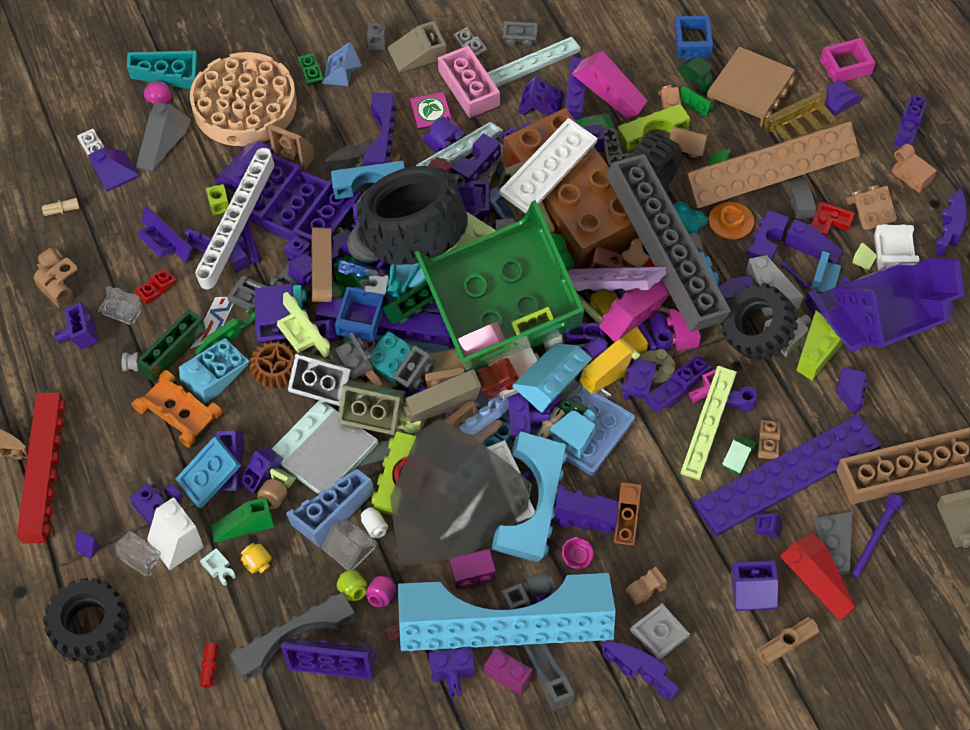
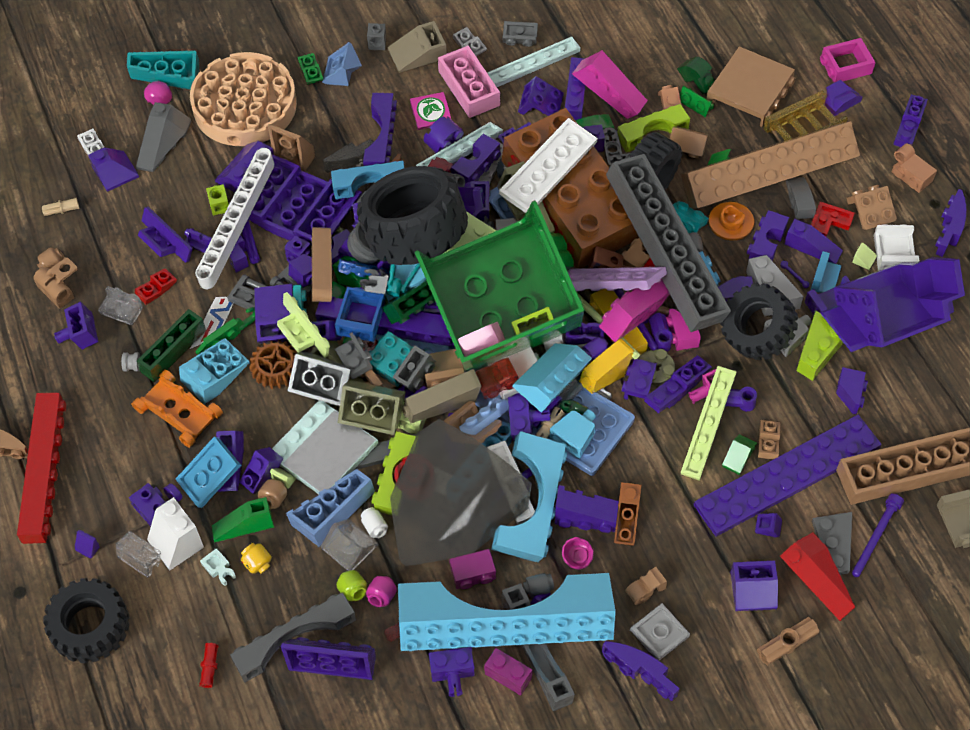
blue window [674,16,713,58] -> none

